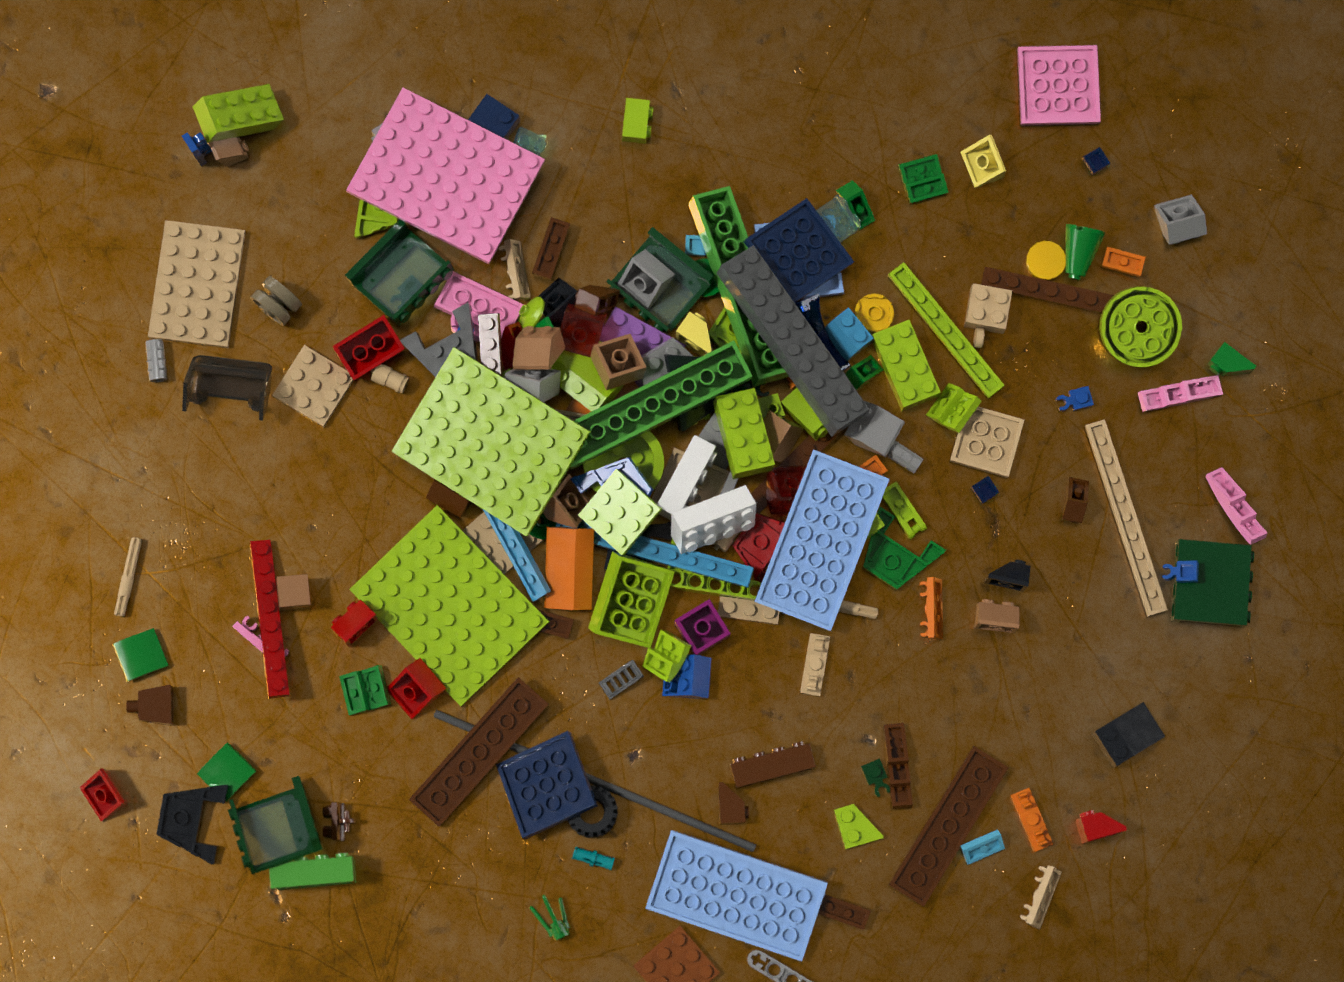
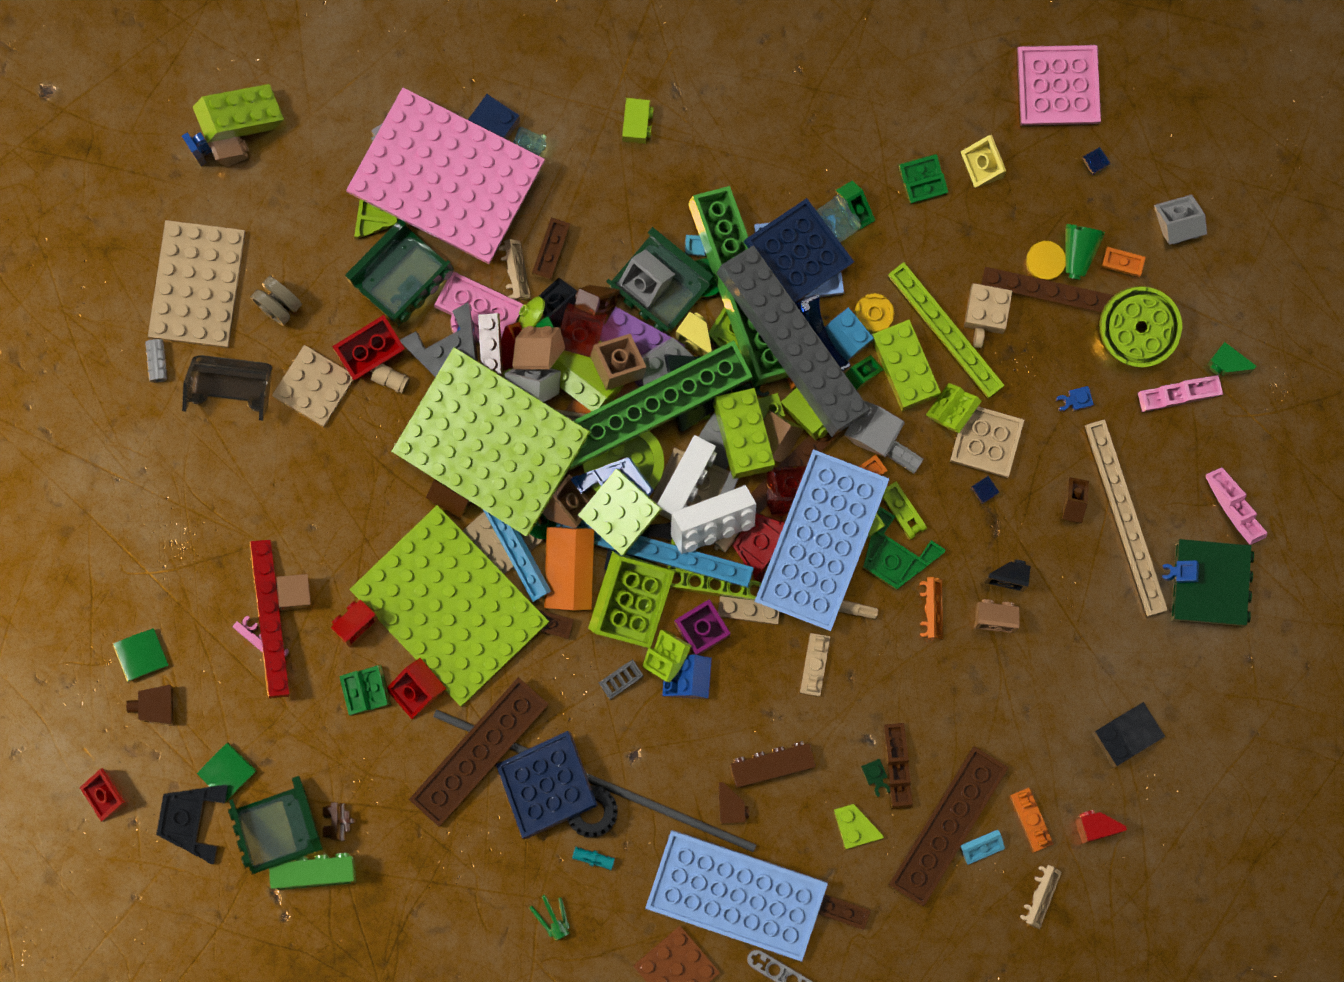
tan axle [114,537,142,617] -> none

